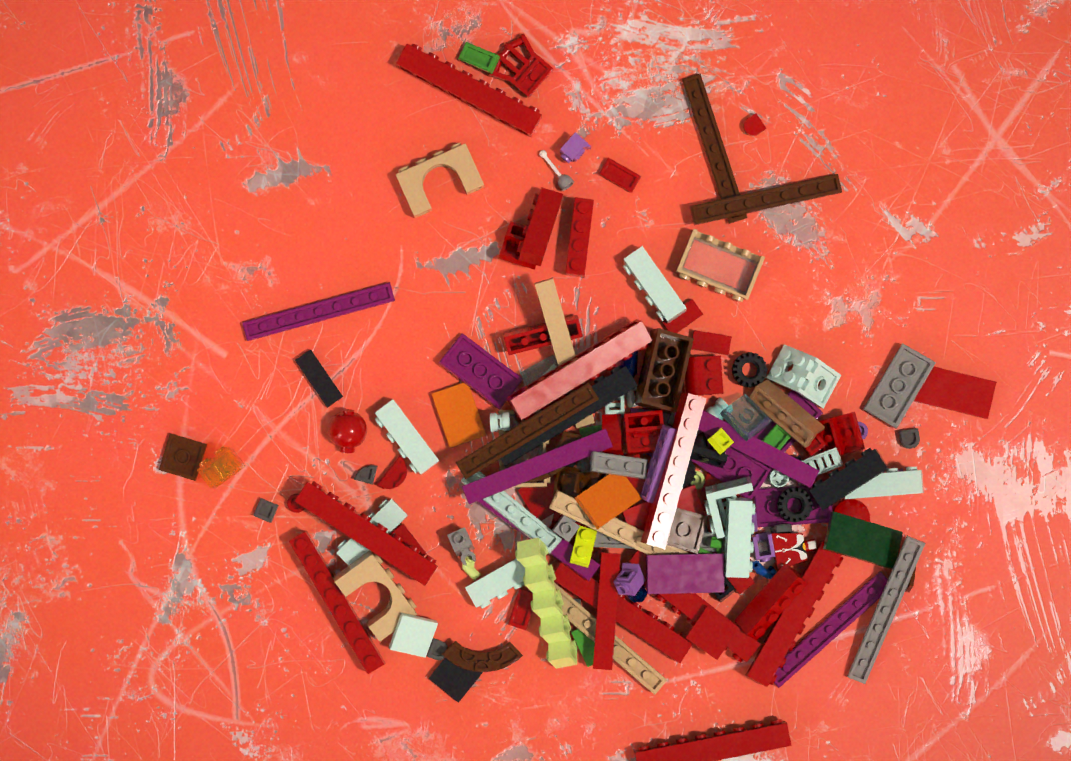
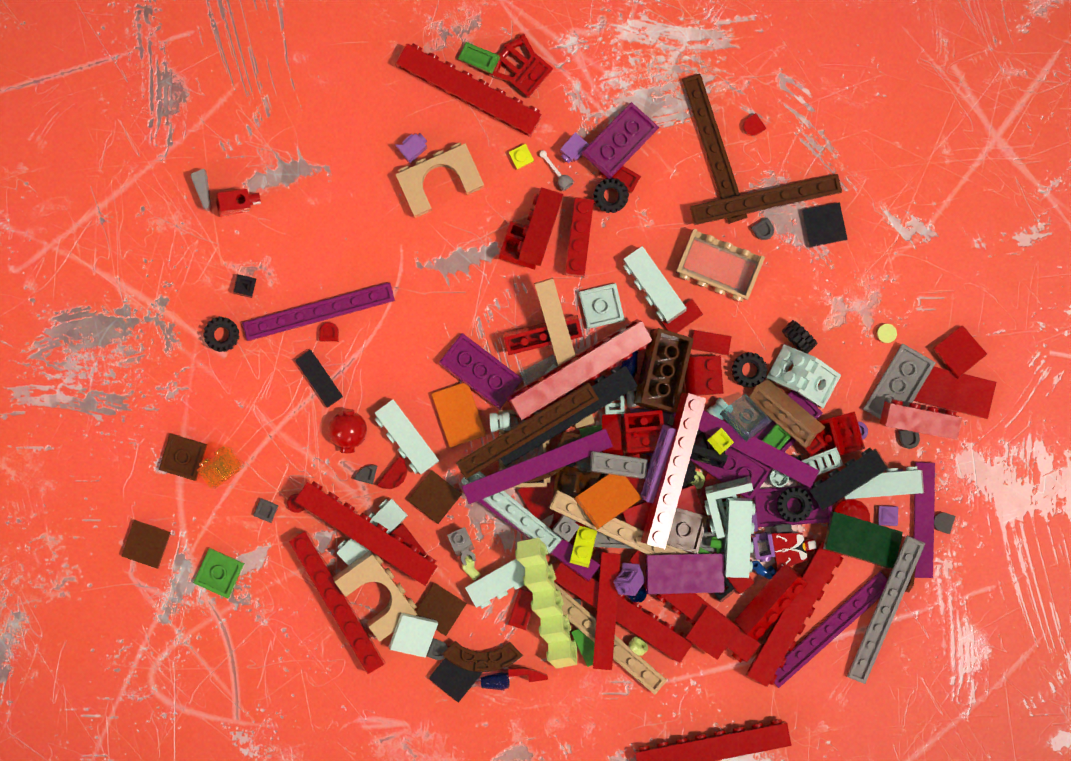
none -> reddish brown tile [122,520,171,569]
none -> light grey slope [190,169,211,211]
none -> bright green tile [193,548,245,599]
none -> black tyre [203,317,240,352]
none -> red torso [215,189,261,217]
none -> black tile [233,274,256,298]
none -> red tile [319,322,339,342]
none -> medium lavender window [395,133,427,163]
none -> reddish brown tile [408,470,462,524]
none -> reddish brown tile [416,583,467,636]
none -> clear blue cone [481,672,510,691]
none -> red slope [508,668,548,682]
none -> neon yellow plate [509,144,534,170]
none -> light aqua tile [579,283,625,329]
none -> magenta tile [581,102,659,180]
none -> black tyre [593,178,629,213]
none -> yellowish green tile [629,637,648,656]
none -> dark grey tile [751,217,774,240]
none -> black tyre [782,320,818,354]
none -> black tile [802,202,848,248]
none -> yellowish green tile [877,324,897,343]
none -> medium lavender tile [878,506,898,526]
none -> brick [880,399,962,440]
none -> magenta tile [914,462,935,578]
none -> red tile [933,325,987,379]
none -> dark grey tile [934,513,956,534]

